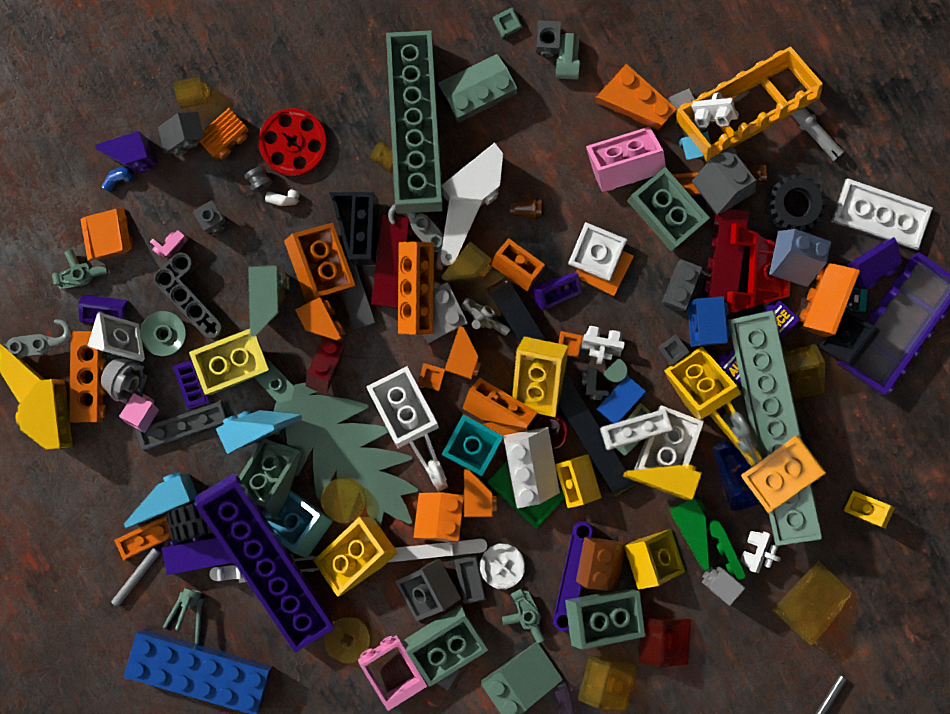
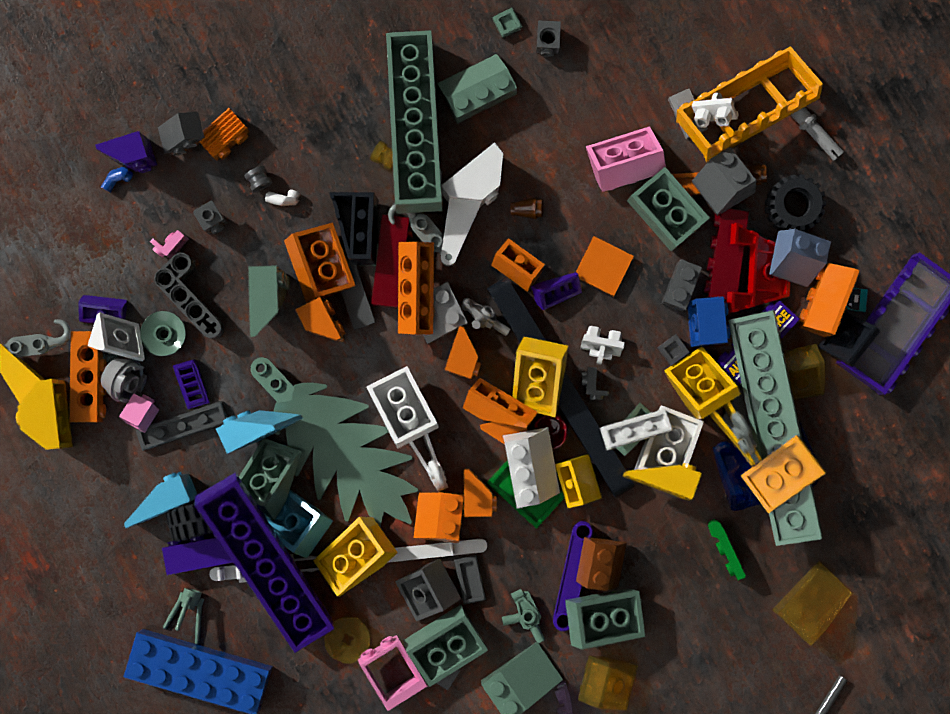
sand green piece [52,249,109,290] -> none
orange slope [81,208,134,261] -> none
light grey bar [111,547,161,607] -> none
orange tile [114,515,171,560] -> none
clear yellow brick [173,76,210,109] -> none
light yellow slope [189,329,269,395] -> none
red wedge [259,108,327,176] -> none
dark red brick [305,336,345,394] -> none
clear yellow tile [321,477,367,523] -> none
orange plate [417,363,445,391] -> none
clear yellow slope [441,242,492,284] -> none
teal slope [442,414,504,476] -> none
white tile [480,543,525,589] -> none
sand green piece [555,33,579,80] -> none
orange tile [558,331,583,358] -> none
white tile [568,222,627,281] -> none
orange wedge [594,64,677,131] -> none
blue hinge [597,375,647,424] -> none
sand green brick [602,359,627,383] -> none
yellow slope [624,529,685,589] -> none
clear red slope [638,616,691,668] -> none
green slope [667,497,709,571] -> none
medium azure panel [679,132,711,160] -> none
light grey brick [702,565,745,606] -> none
white hips [740,531,781,573] -> none
white tile [832,178,933,251] -> none
yellow slope [844,491,895,529] -> none
dark purple slope [845,237,903,289] -> none

